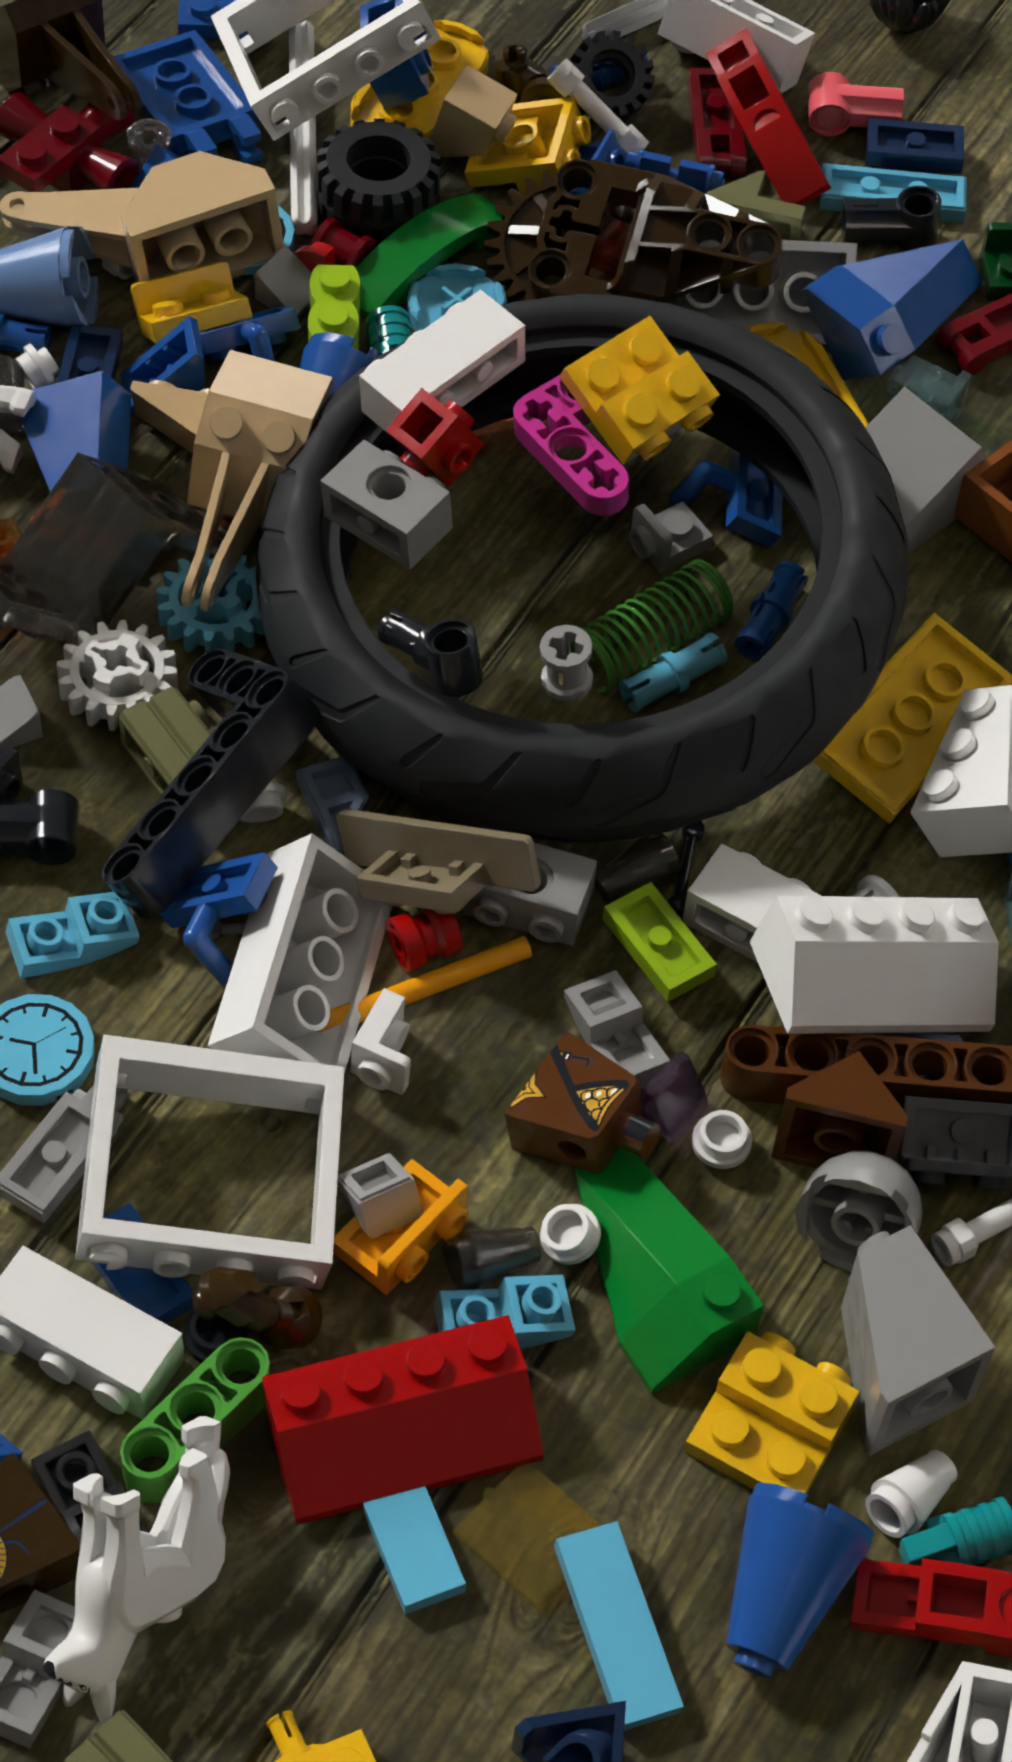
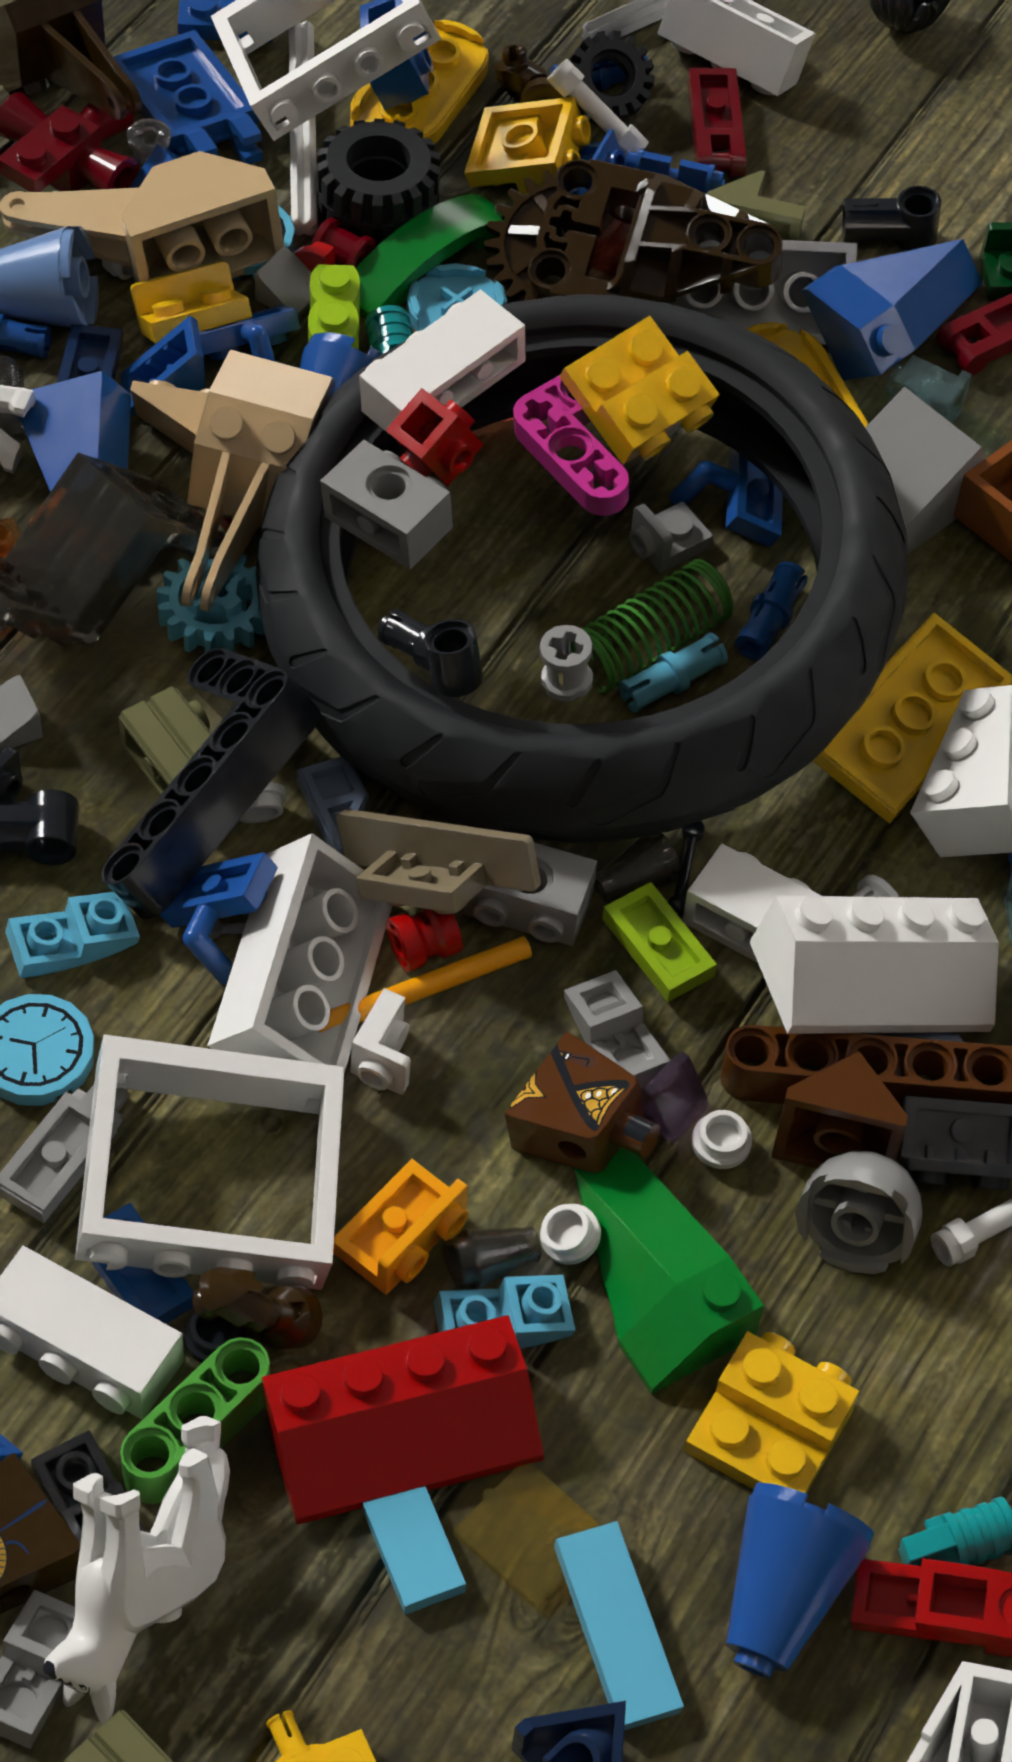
white plate [15,343,60,389] -> none
white gear [57,620,178,731] -> none
light grey slope [337,1153,423,1239] -> none
tan slope [431,65,517,158] -> none
red slope [705,28,831,205] -> none
coral piece [808,72,904,137] -> none
medium azure tile [819,163,967,223] -> none
light grey slope [841,1225,995,1456] -> none
dark blue plate [865,118,964,174] -> none
white cone [865,1450,958,1538] -> none

